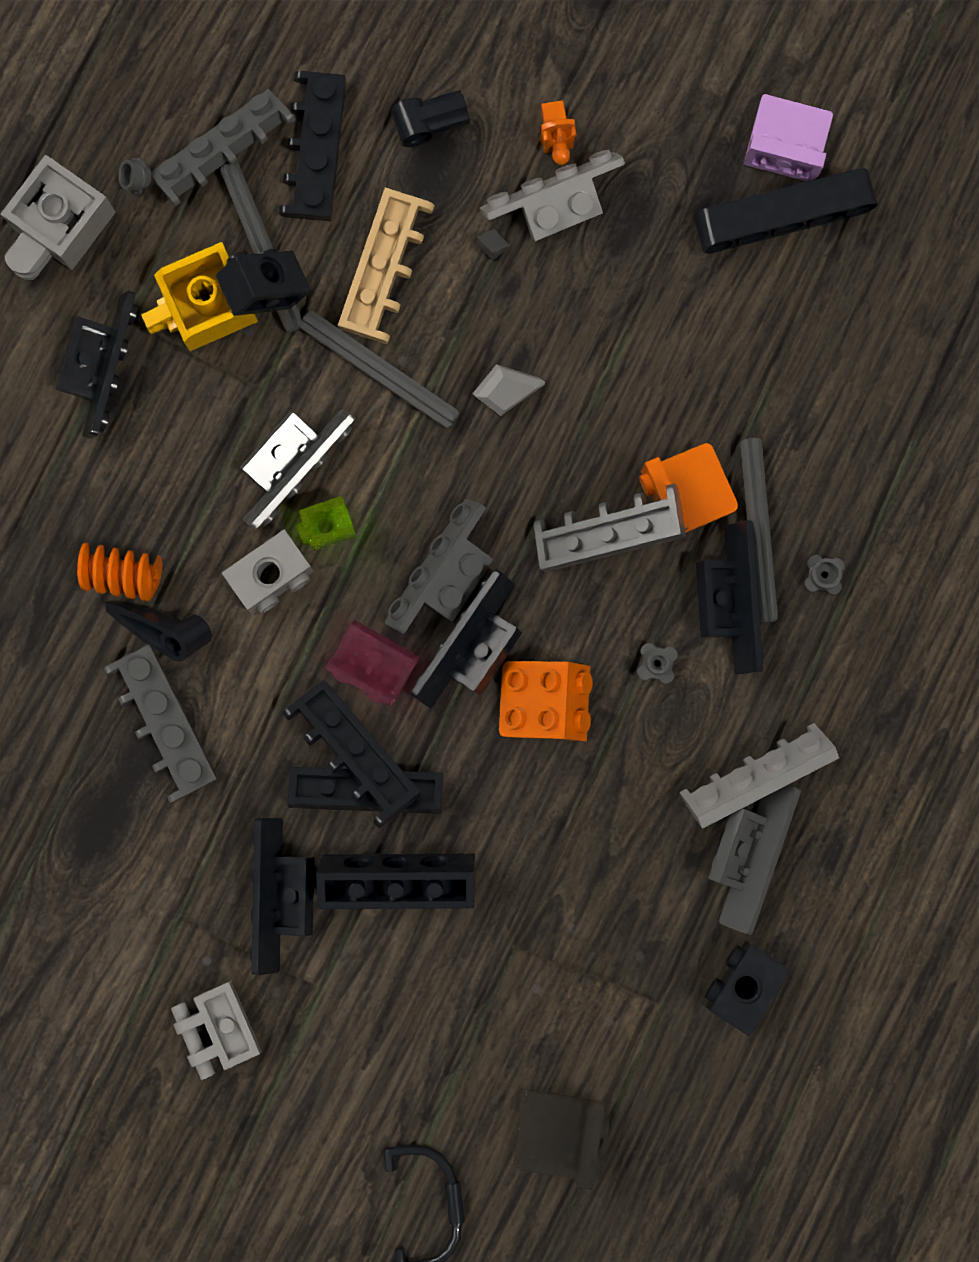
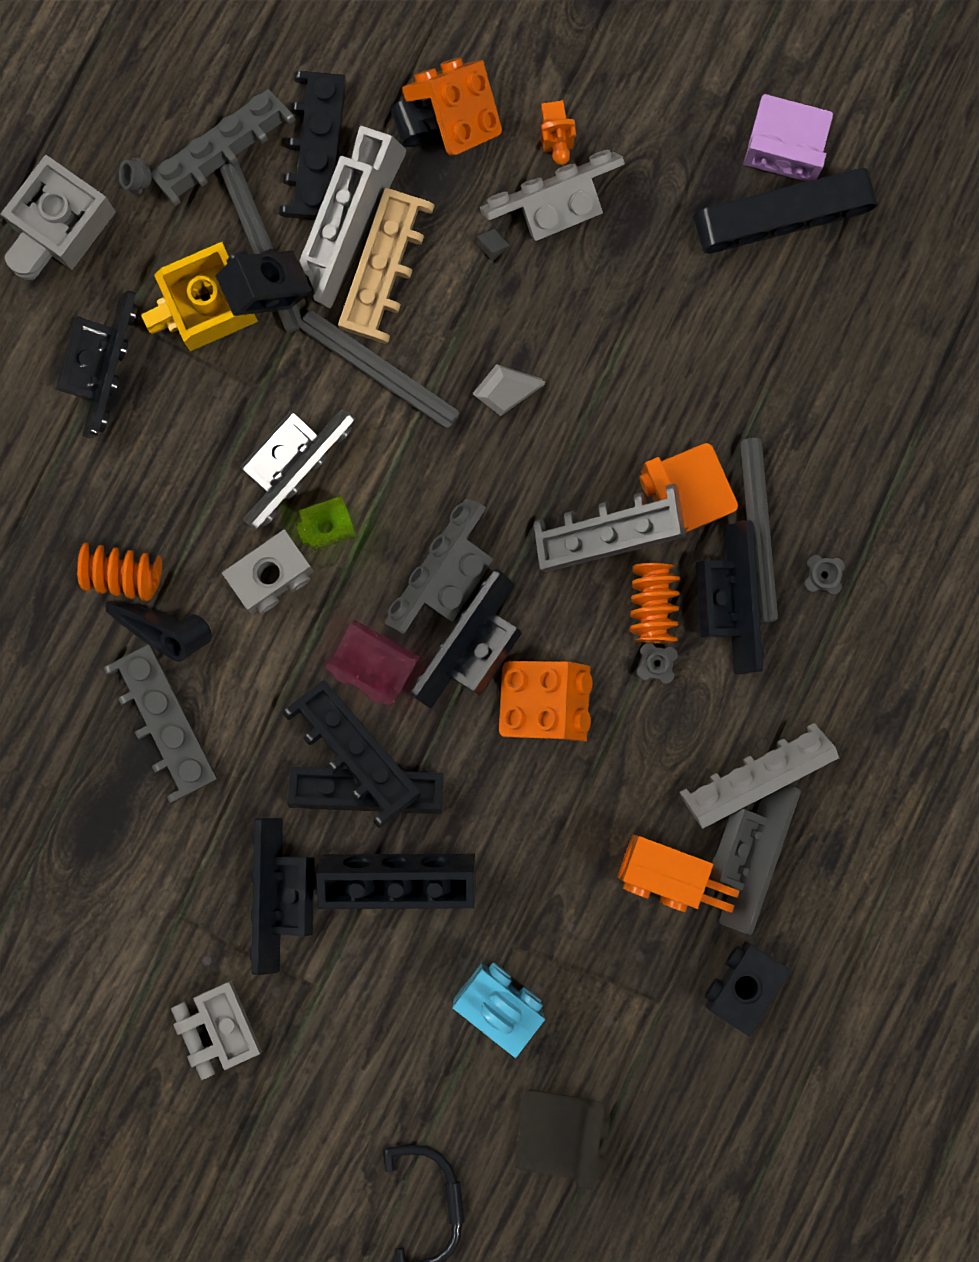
none -> light grey wedge [299,125,406,308]
none -> orange bracket [402,57,502,155]
none -> medium azure brick [452,962,545,1058]
none -> orange brick [617,834,740,913]
none -> orange piece [630,563,680,643]

